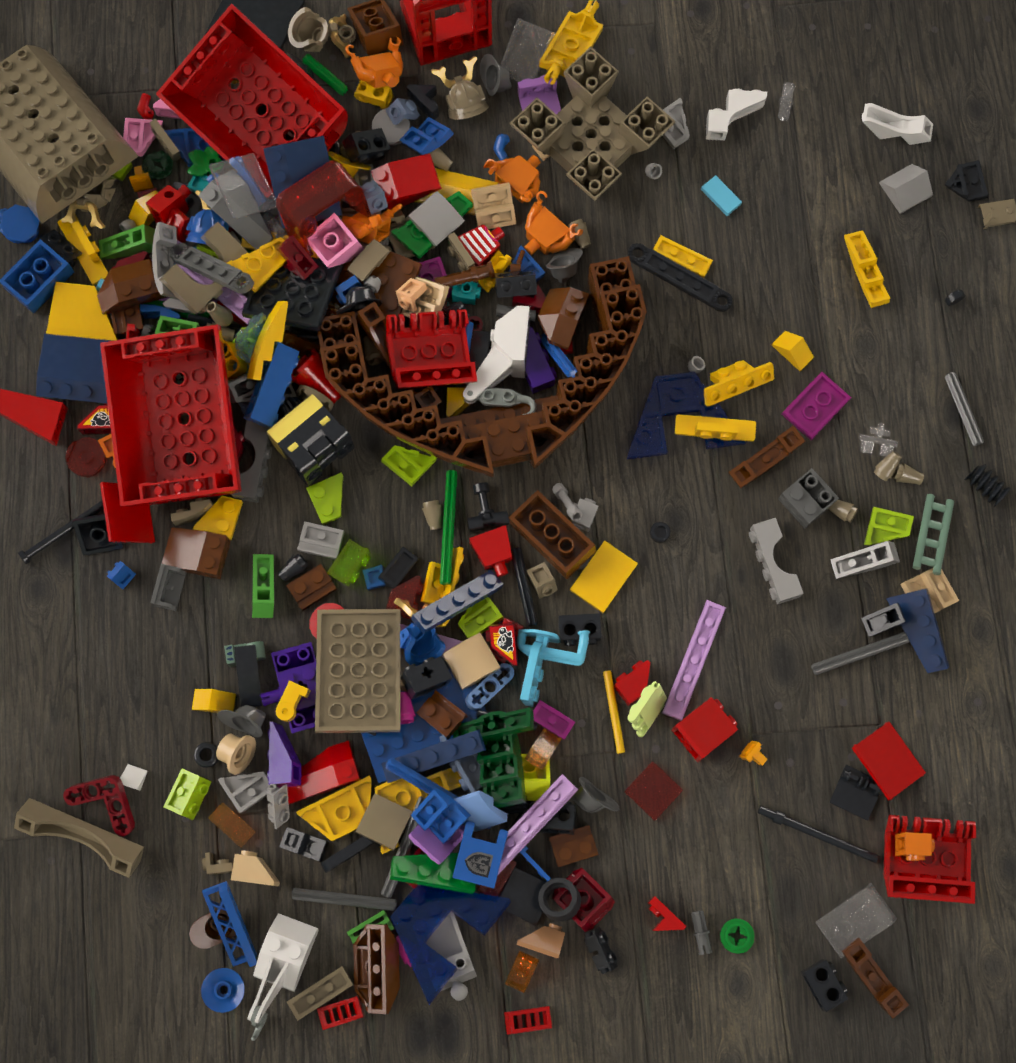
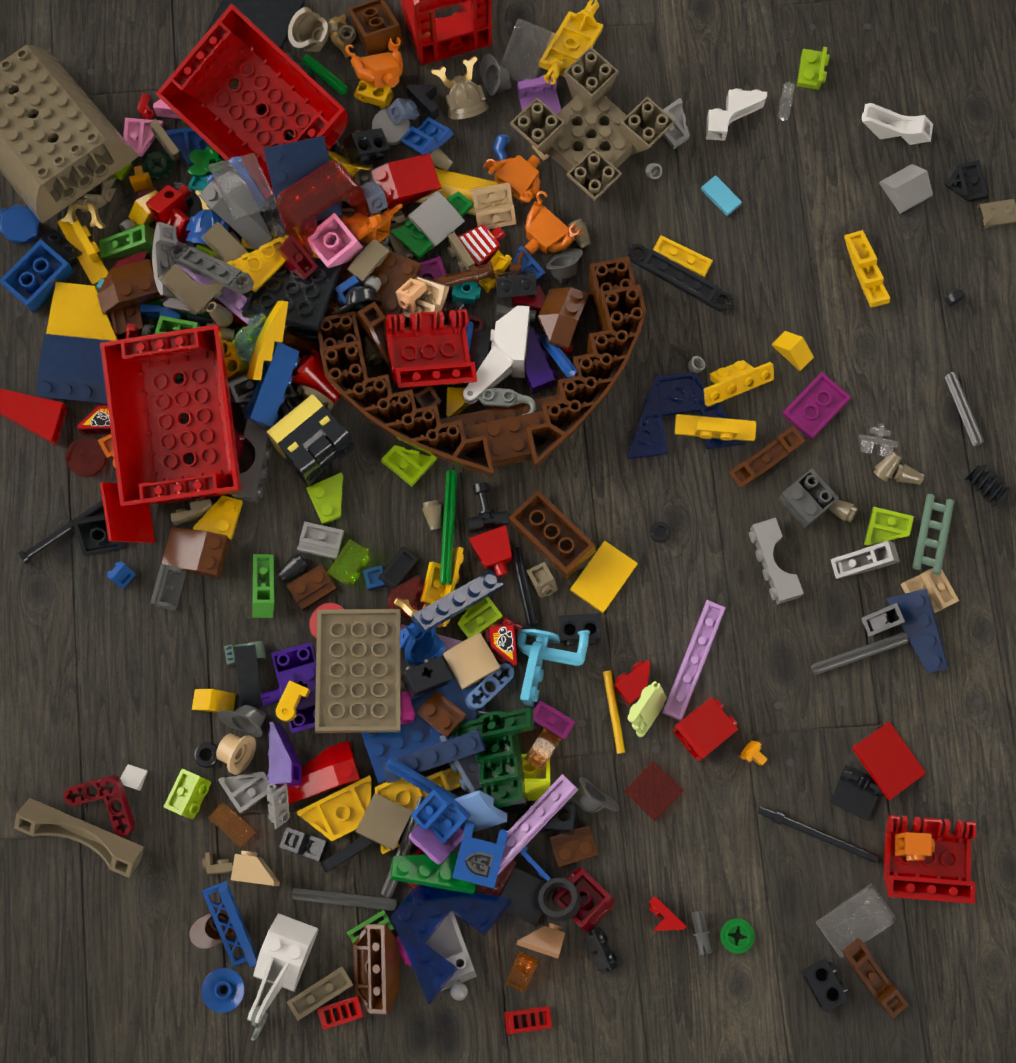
light grey bar [552,483,583,521] -> none
light grey brick [570,498,599,532] -> none
none -> lime bracket [796,47,830,90]

